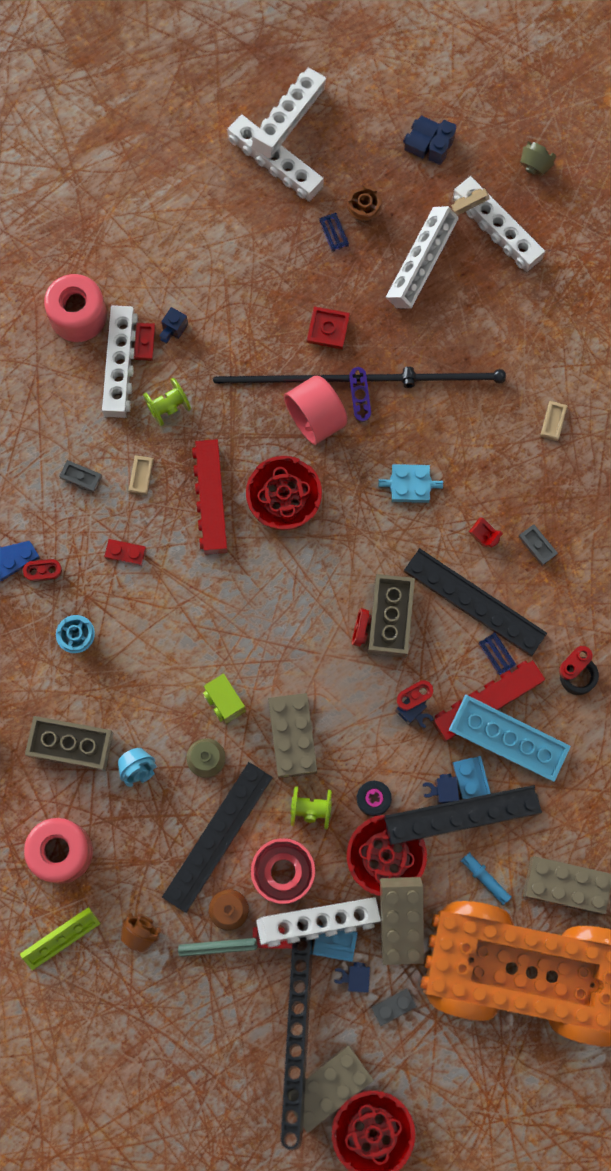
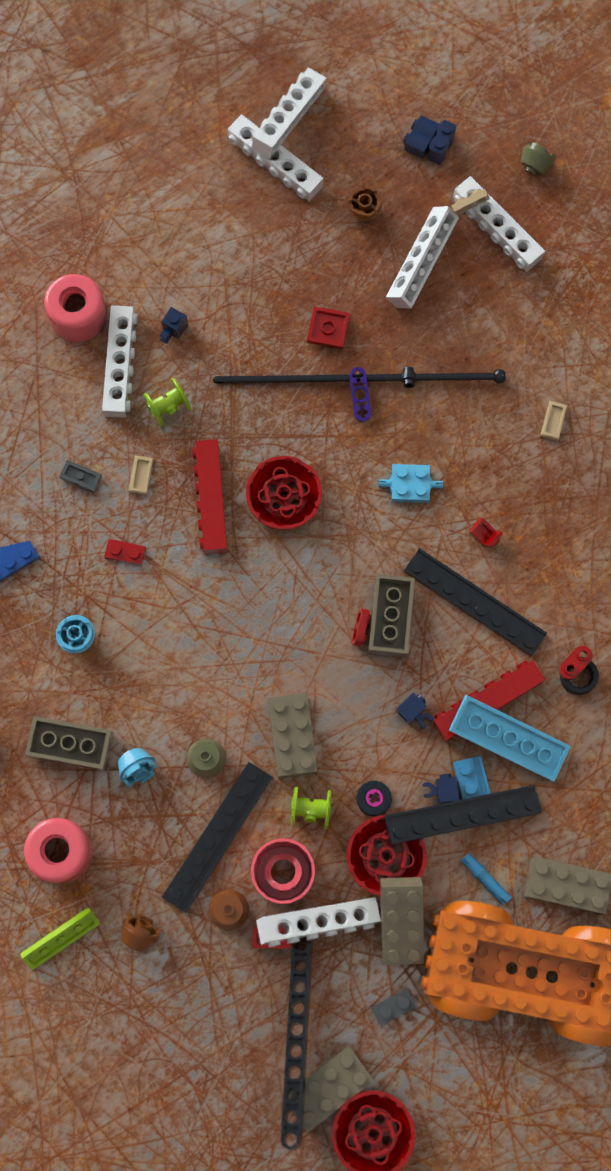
red plate [23,559,62,581] -> none
red plate [134,323,156,361] -> none
sand green axle [178,938,257,957] -> none
lime brick [203,673,246,725] -> none
coral piece [284,376,347,445] -> none
dark azure plate [313,925,358,962] -> none
clear blue tile [319,213,349,252] -> none
dark blue brick [334,962,370,993] -> none
red plate [396,680,434,711] -> none
clear blue tile [478,632,516,676] -> none
dark grey plate [518,524,558,566] -> none

